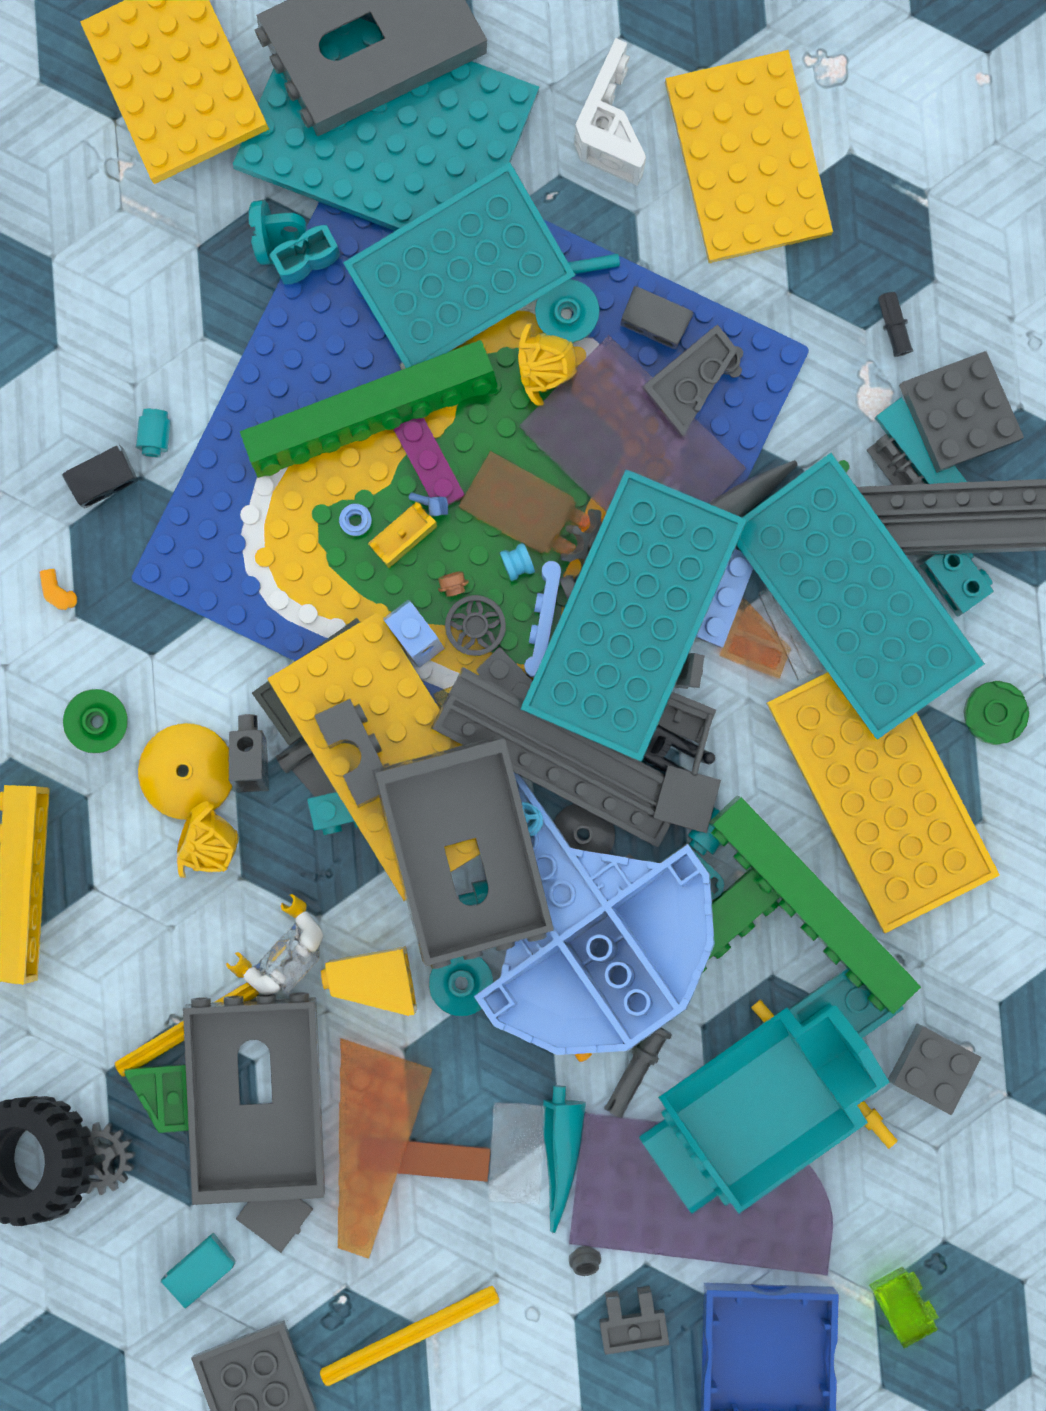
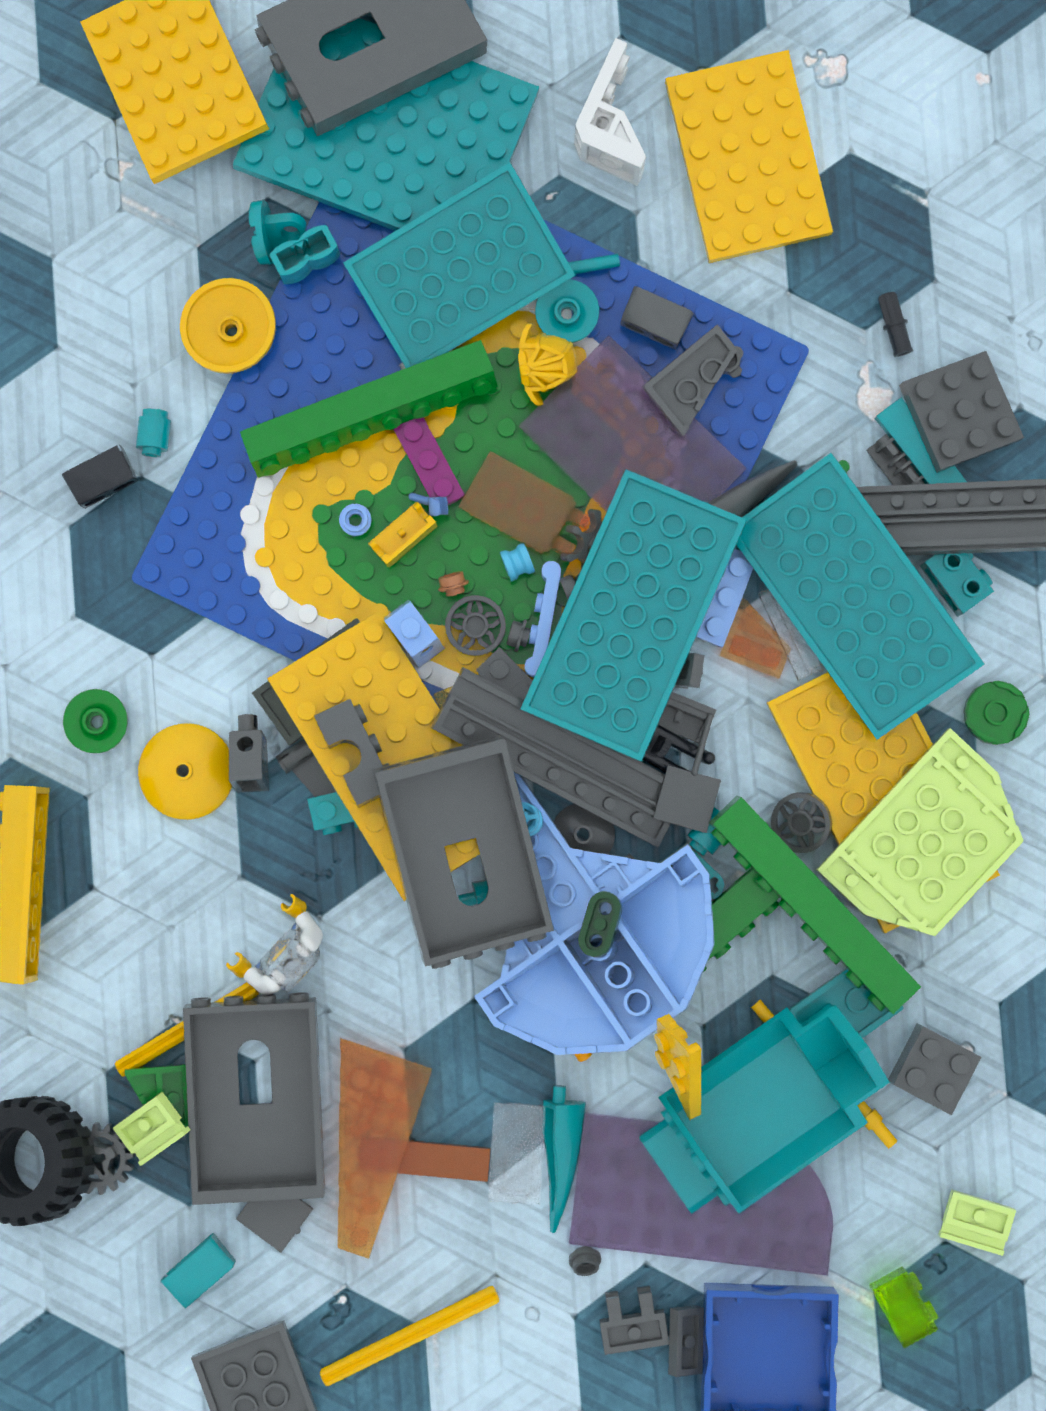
light orange arm [39,569,77,610] -> none
yellow piece [176,801,239,878] -> none
yellow slope [321,946,417,1016] -> none
teal dish [429,956,494,1016] -> none
dark grey pin [604,1027,672,1118] -> none
none -> yellowish green plate [113,1092,190,1166]
none -> yellow dish [180,278,276,374]
none -> dark grey plate [506,619,531,652]
none -> dark green plate [578,891,622,957]
none -> yellow wing [654,1014,701,1120]
none -> dark grey plate [668,1305,704,1377]
none -> dark grey wheel [771,792,832,853]
none -> yellowish green plate [816,728,1024,936]
none -> yellowish green plate [938,1189,1016,1256]

